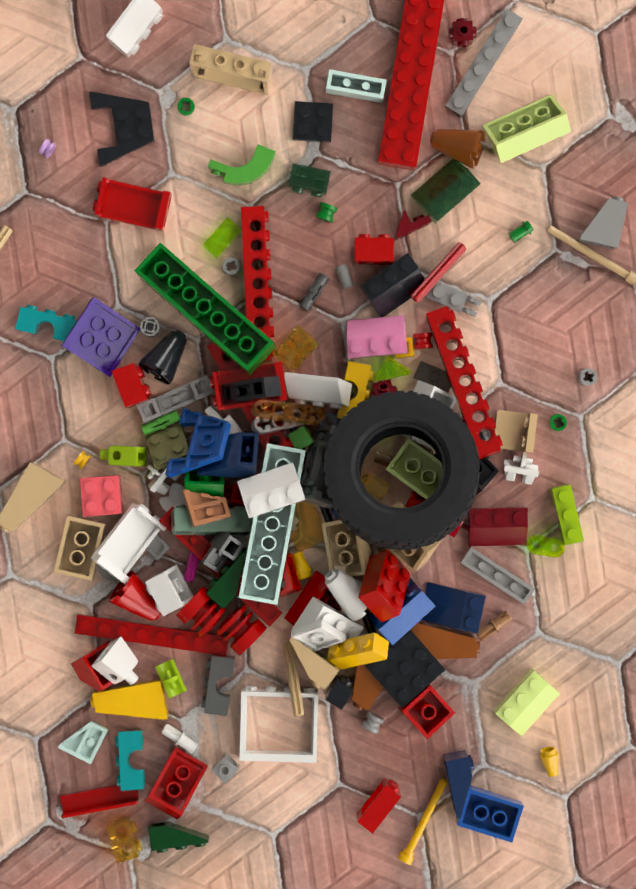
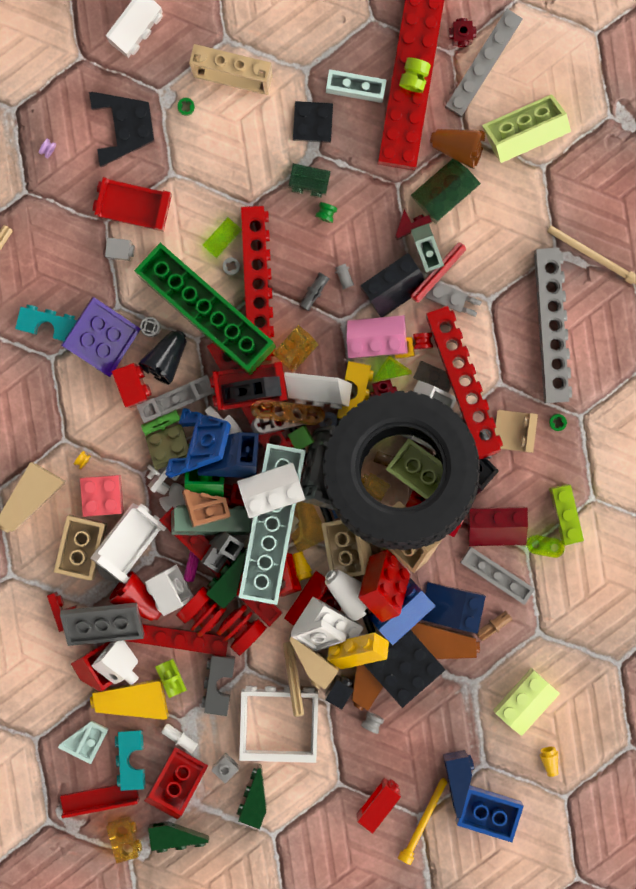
lime torso [100,446,148,466] -> none
light grey tile [145,534,171,561] -> none
bright green arch [208,144,276,186] -> none
red brick [354,234,394,265] -> none
red brick [397,684,455,739] -> none
white hips [503,452,539,485] -> none
green pin [508,221,534,243] -> none
light grey bush [577,368,597,386] -> none
light grey slope [578,196,628,250] -> none
none -> red slope [47,592,77,632]
none -> dark grey plate [60,603,144,646]
none -> light grey brick [105,238,135,261]
none -> dark green slope [236,764,267,830]
none -> lime wheel [399,58,431,93]
none -> sand green brick [411,223,444,272]
none -> light grey brick [534,248,572,403]

